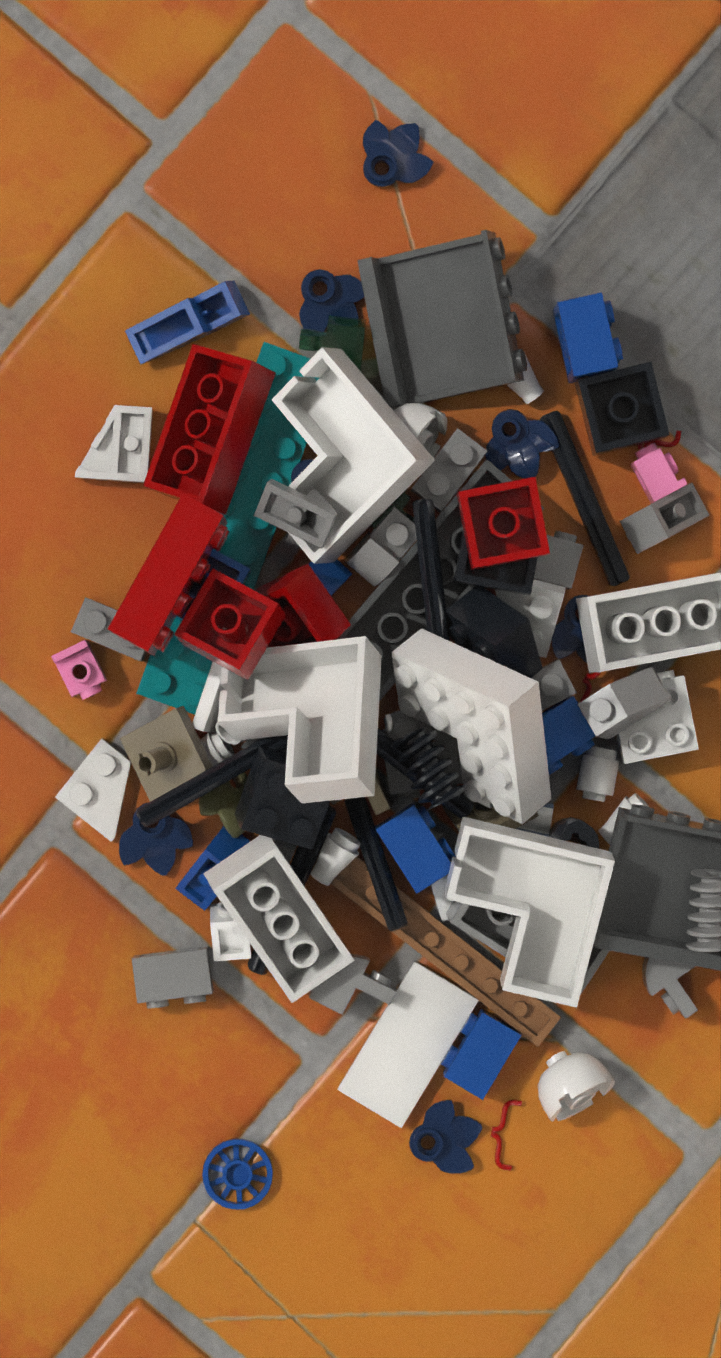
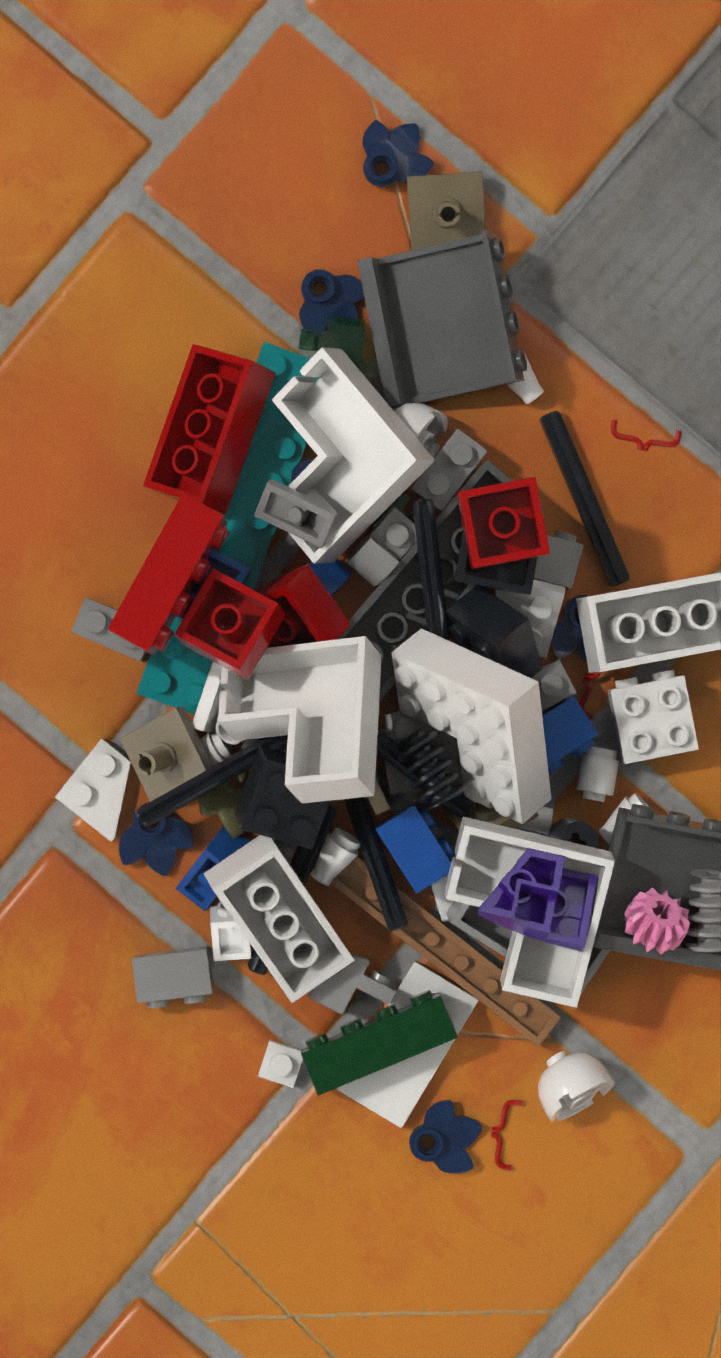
bright pink brick [51,640,107,700] -> none
white wing [75,405,153,483] -> none
blue slope [125,280,250,365] -> none
blue wheel [202,1138,273,1210] -> none
blue brick [441,1009,521,1100] -> none
dark blue plate [485,409,559,479] -> none
blue brick [553,292,623,383] -> none
black brick [575,361,670,456] -> none
light grey slope [577,667,672,739] -> none
light grey slope [620,483,709,554] -> none
bright pink brick [630,443,687,504] -> none
light grey brick [642,957,698,1019] -> none
none -> white plate [258,1040,303,1088]
none -> dark green brick [301,990,458,1096]
none -> dark tan tile [407,171,485,251]
none -> dark purple slope [478,848,597,952]
none -> bright pink gear [623,888,690,955]

